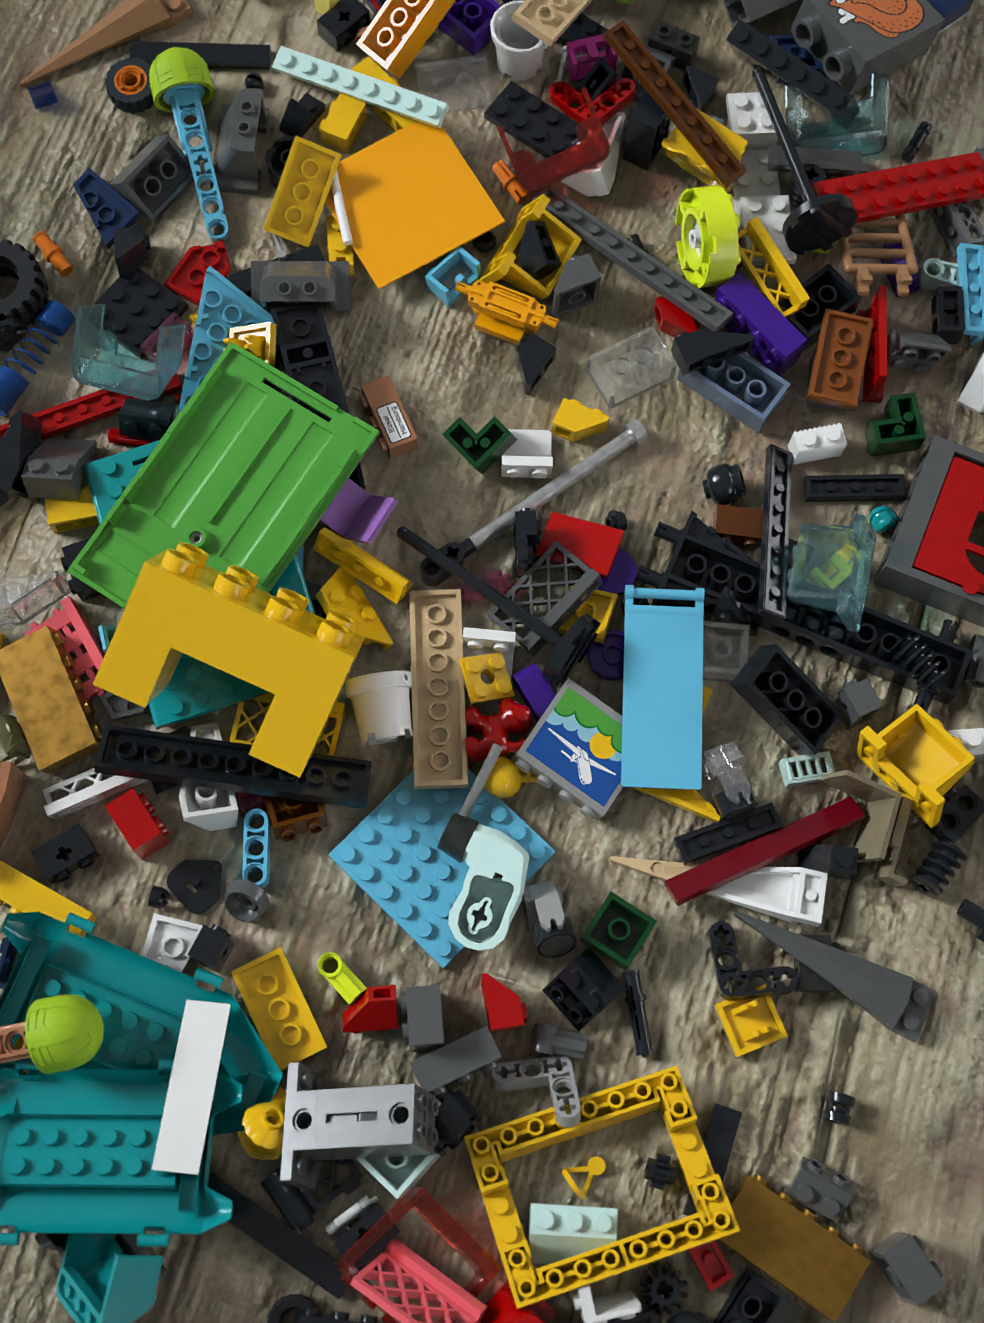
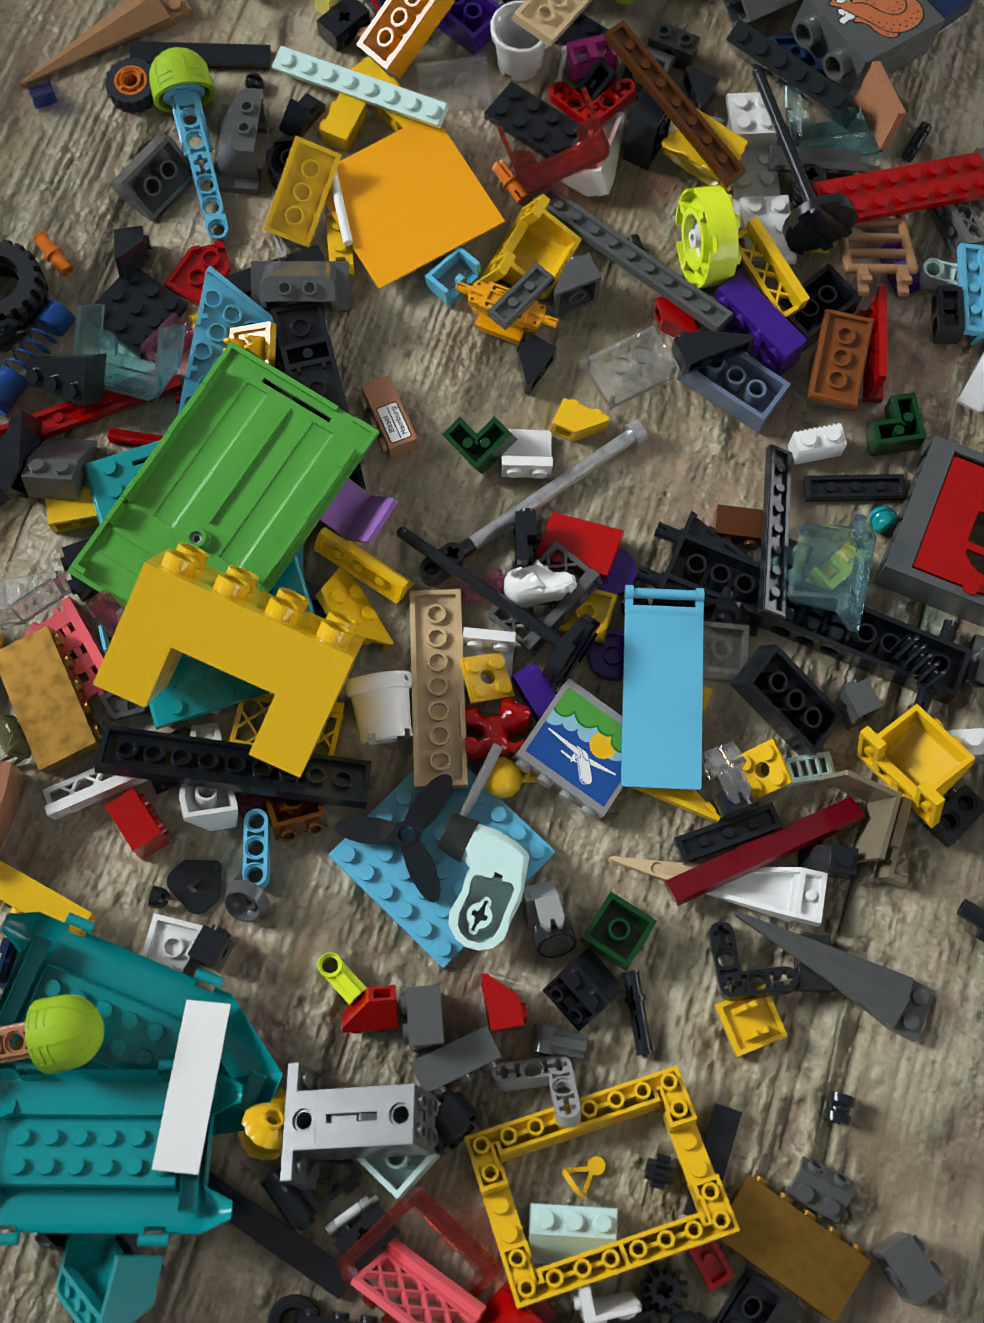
black brick [31,824,100,884] -> none
dark blue wing [73,167,141,249] -> none
black brick [118,398,176,440] -> none
yellow plate [231,947,328,1072] -> none
black plate [473,230,497,253] -> none
black slope [518,220,562,280] -> none
black plate [605,510,627,531] -> none
black piece [702,463,747,506] -> none
dark grey slope [887,328,951,373] -> none
black piece [910,838,968,897] -> none
none -> black wedge [25,353,107,406]
none -> clear pink hinge [86,589,124,638]
none -> black piece [335,774,453,902]
none -> dark grey tile [487,263,555,330]
none -> white piece [504,559,577,608]
none -> yellow piece [734,738,794,800]
none -> nougat tile [855,61,906,150]

